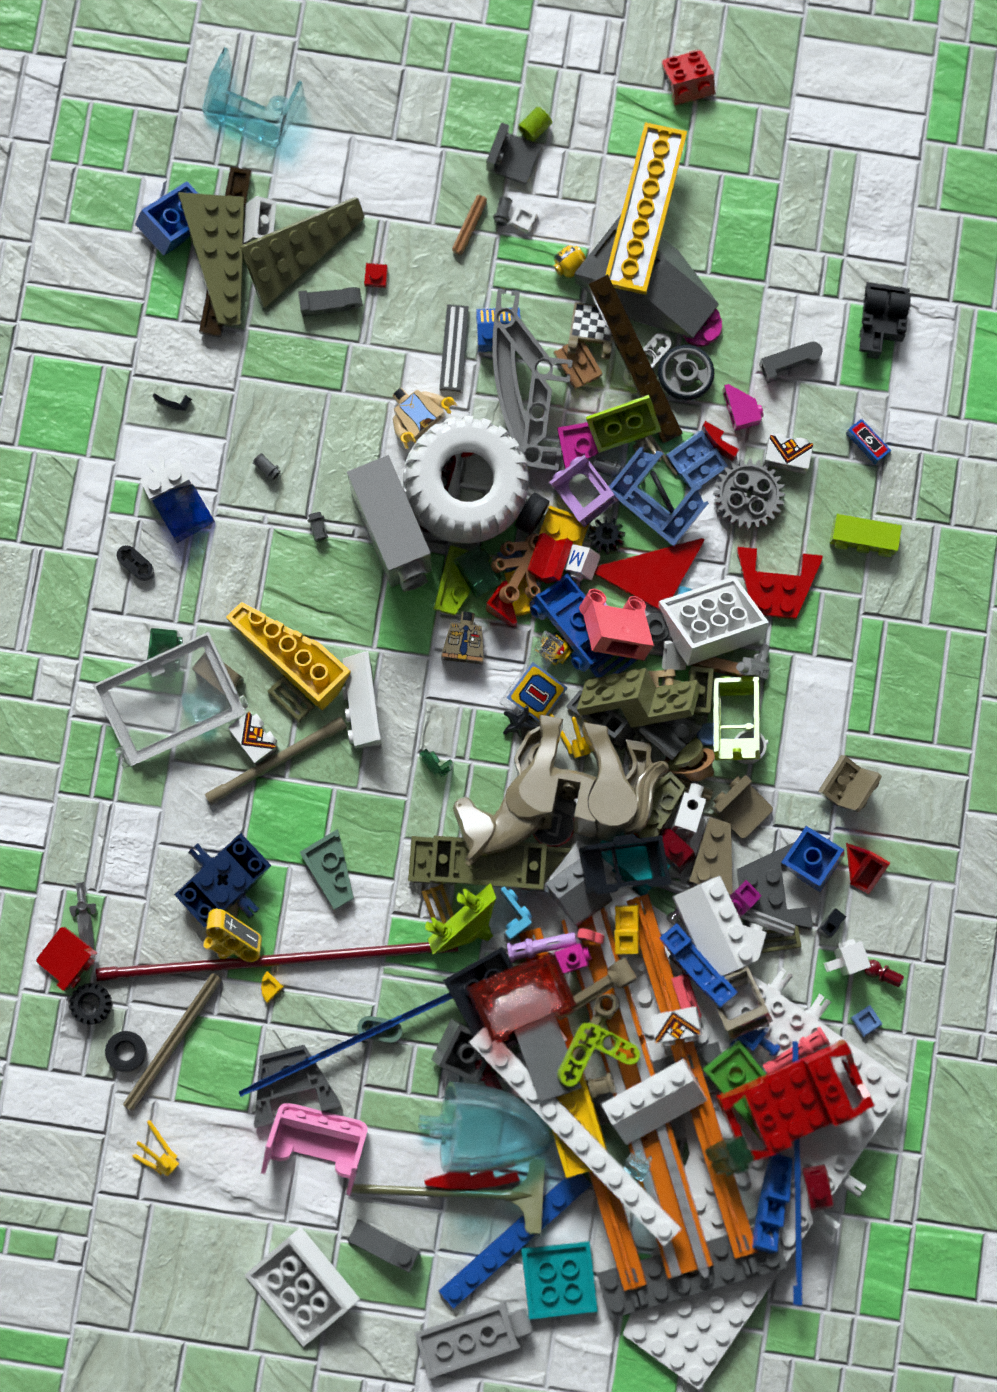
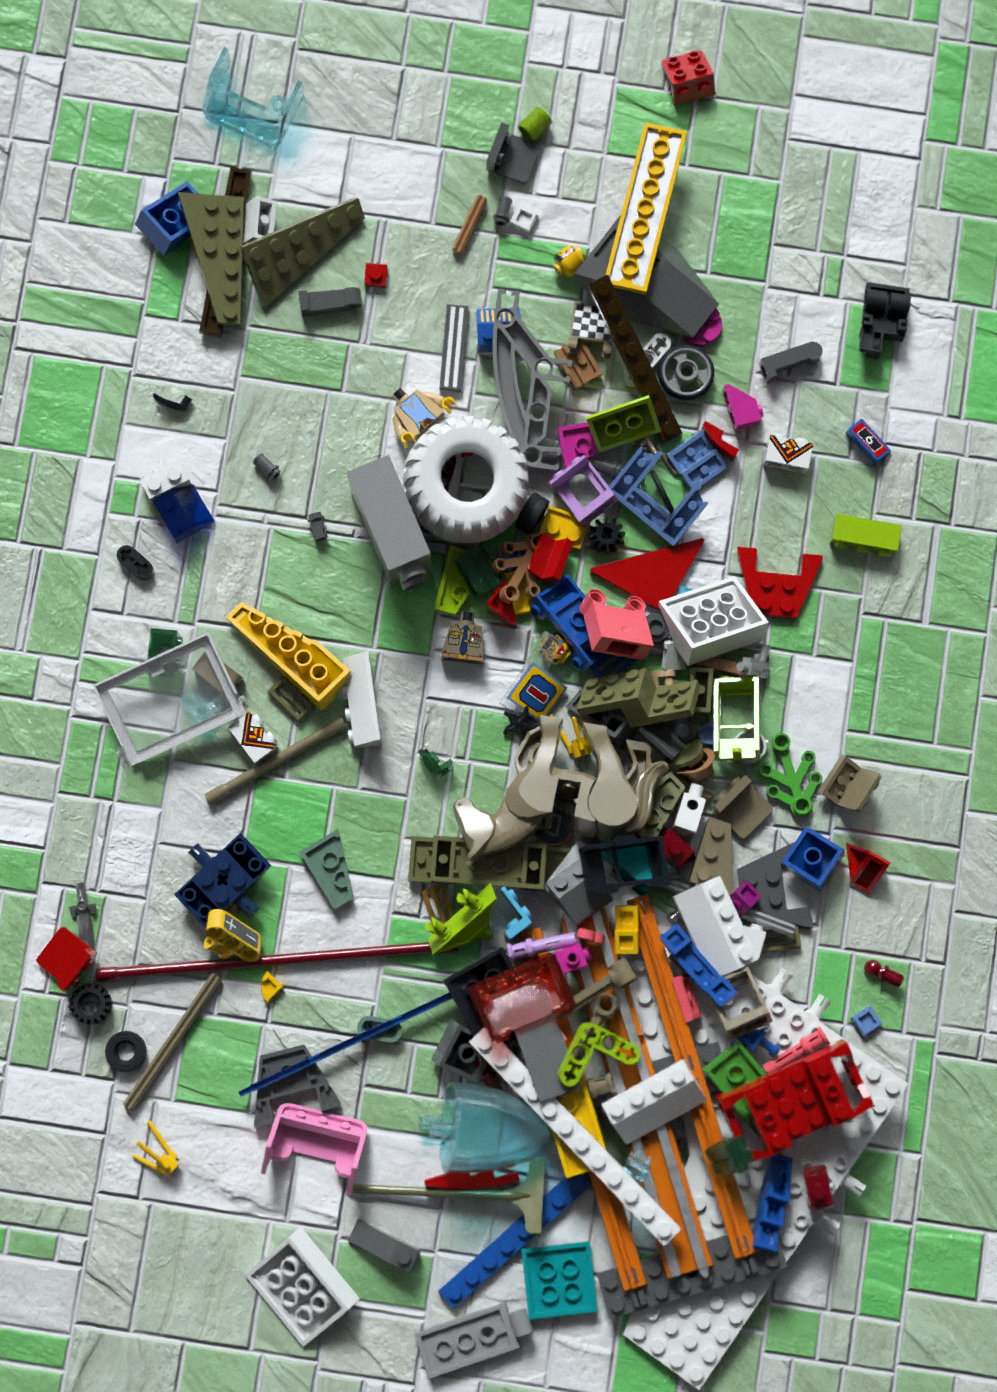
white brick [564,544,601,581] -> none
brick [650,1007,703,1047] -> none
light grey gear [713,458,785,530] -> none
blue piece [792,1041,803,1306] -> none
black piece [817,908,846,939] -> none
white brick [823,939,871,976] -> none
none -> bright green plant [759,733,822,817]

